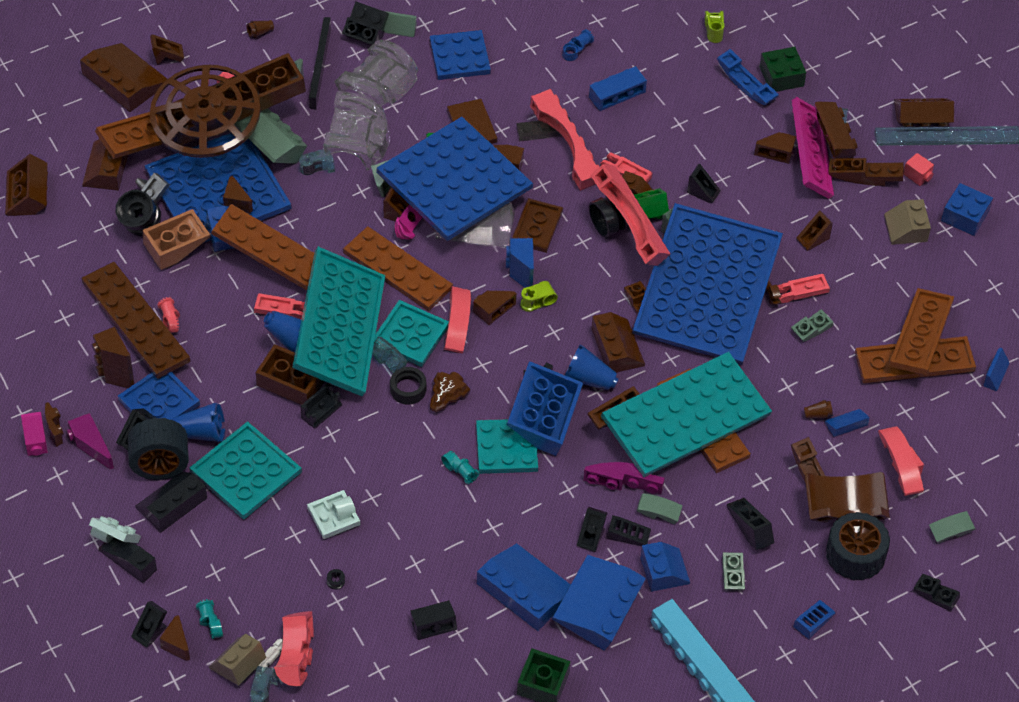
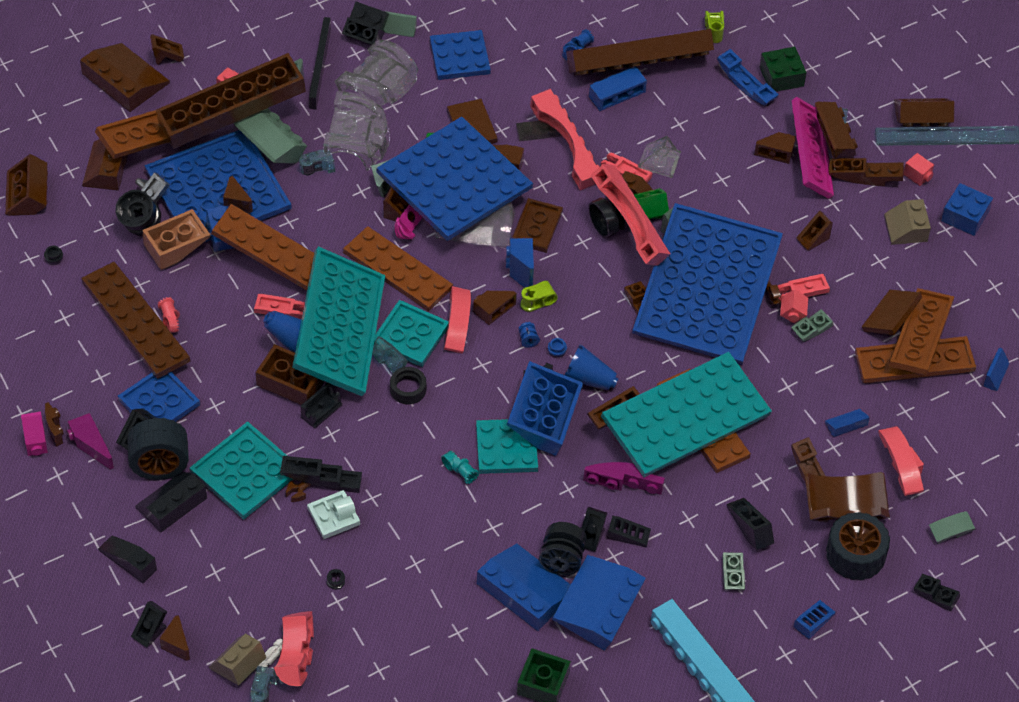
light aqua plate [89,516,141,543] -> none
reddish brown slope [92,327,134,389] -> none
reddish brown dish [150,65,261,158] -> none
blue cone [172,403,225,442] -> none
teal connector [196,599,223,639] -> none
reddish brown cone [246,20,274,38] -> none
black hinge [410,600,457,640] -> none
reddish brown rock [430,372,471,412] -> none
reddish brown slope [591,312,645,373] -> none
sand green slope [636,493,683,525] -> none
blue slope [640,542,690,592] -> none
black slope [687,164,721,203] -> none
reddish brown cone [804,400,833,419] -> none
none -> black plate [44,245,63,263]
none -> black slope [280,456,362,493]
none -> reddish brown bar [286,481,311,502]
none -> blue bush [518,322,540,348]
none -> black wheel [539,522,587,575]
none -> blue plate [548,338,567,356]
none -> reddish brown brick [566,29,714,76]
none -> clear slope [638,135,681,178]
none -> coral brick [780,289,808,324]
none -> reddish brown tile [862,289,922,335]

